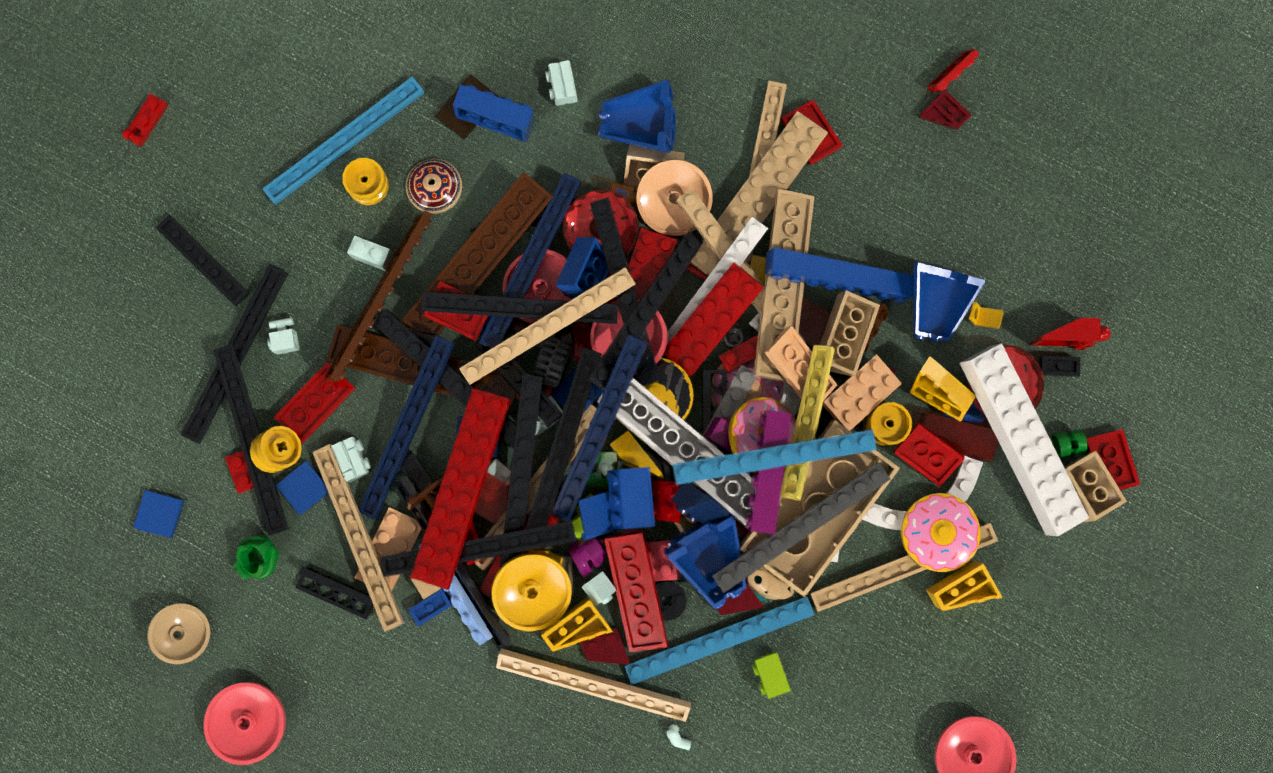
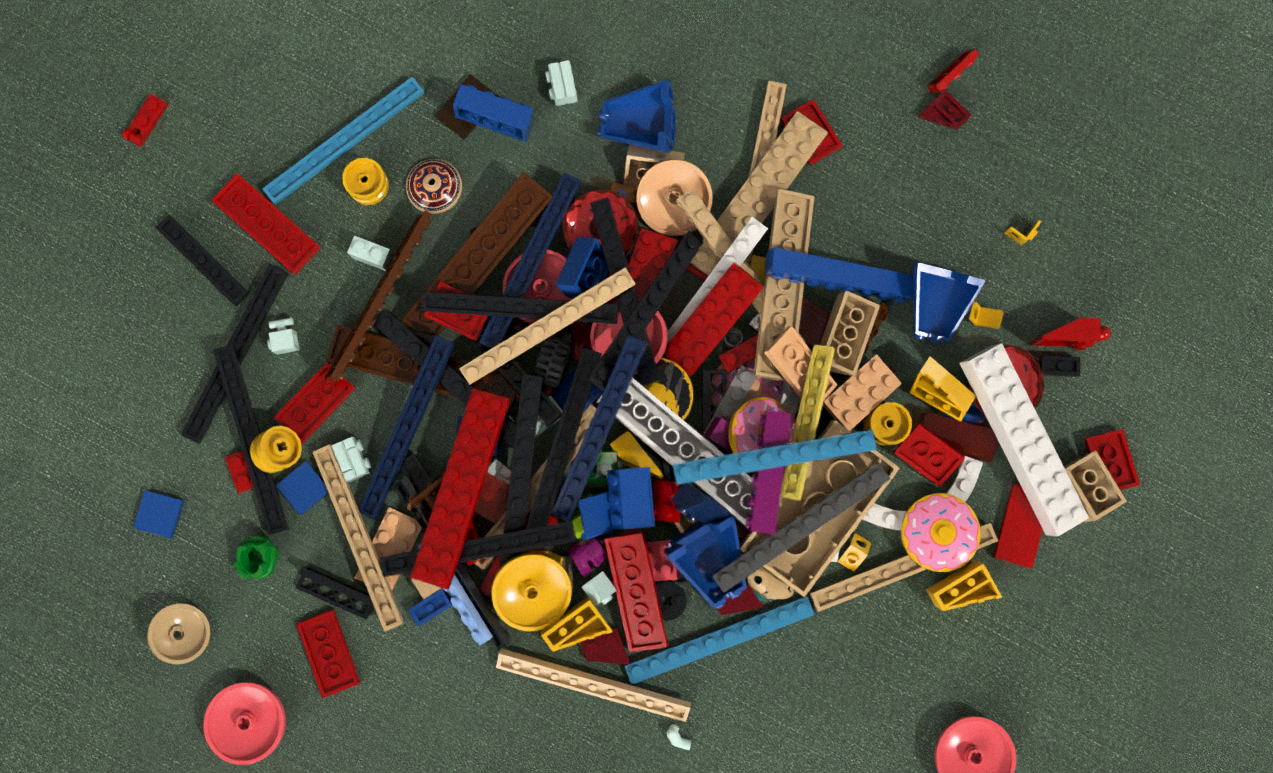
lime brick [752,651,791,699] -> none
green wheel [1051,429,1087,458] -> none
none -> red plate [211,173,321,276]
none -> red tile [296,609,361,698]
none -> yellow bracket [838,533,871,572]
none -> red tile [993,483,1043,569]
none -> yellow bracket [1004,220,1041,246]

